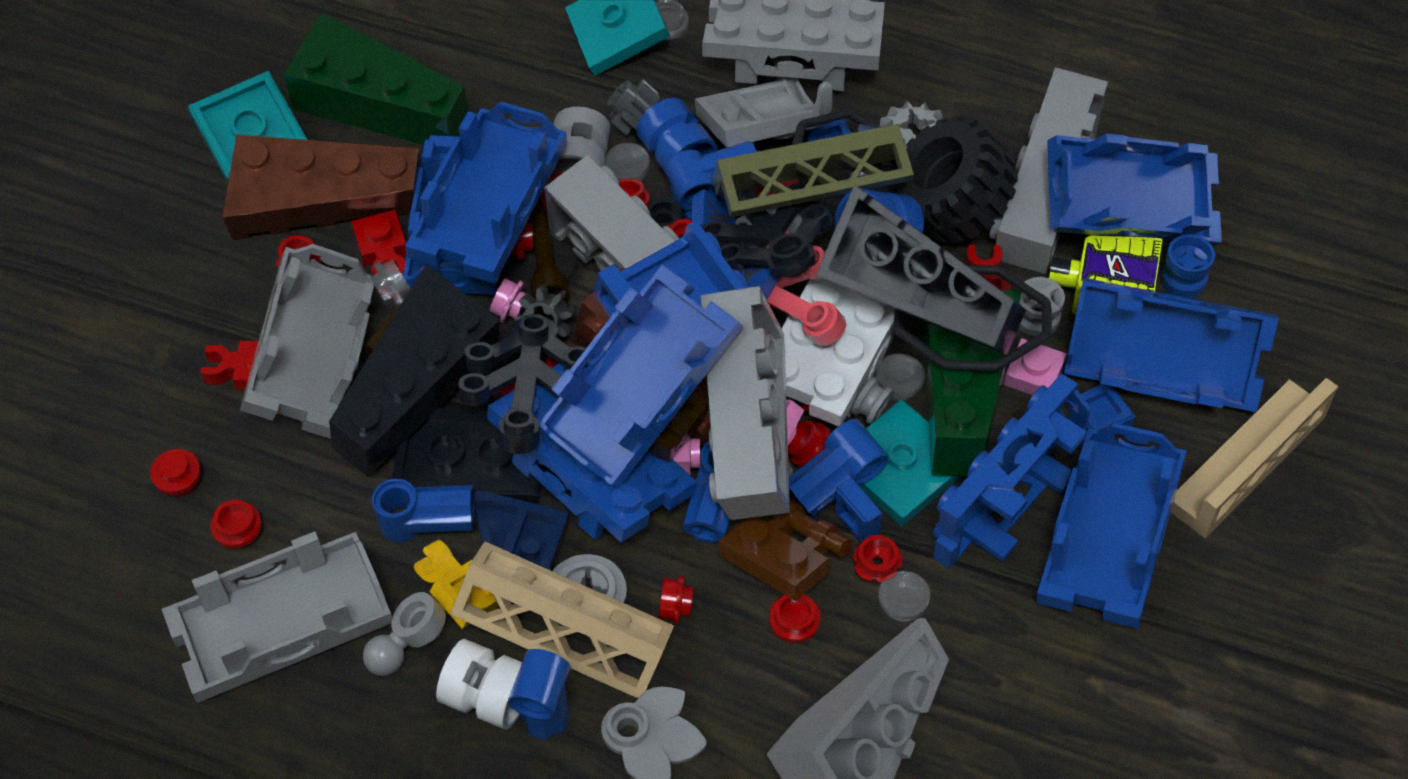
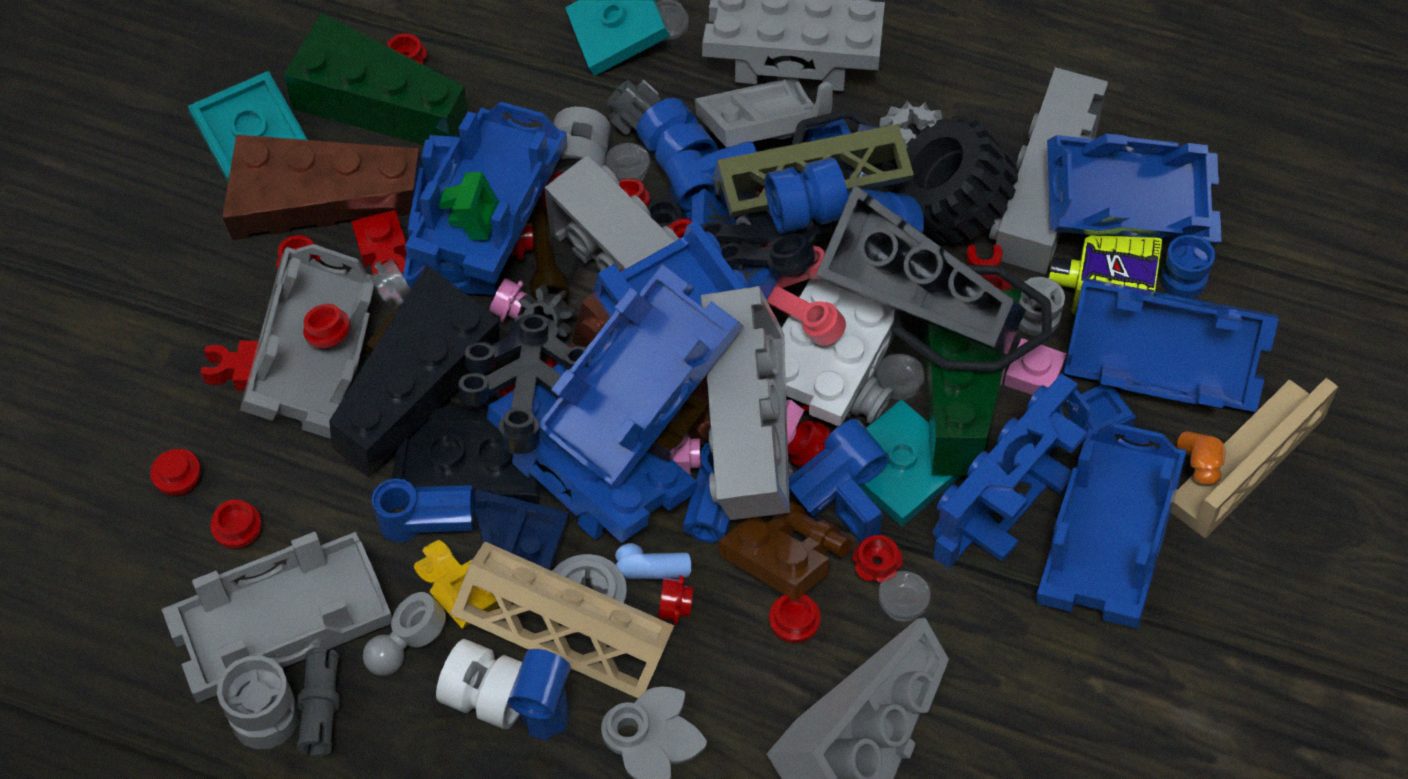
none -> light grey wheel [217,655,300,749]
none -> dark grey pin [297,647,340,757]
none -> red plate [303,304,351,348]
none -> red plate [387,33,427,65]
none -> green tile [438,172,499,240]
none -> light blue arm [615,543,691,580]
none -> blue wheel [765,157,848,235]
none -> orange arm [1177,431,1226,485]

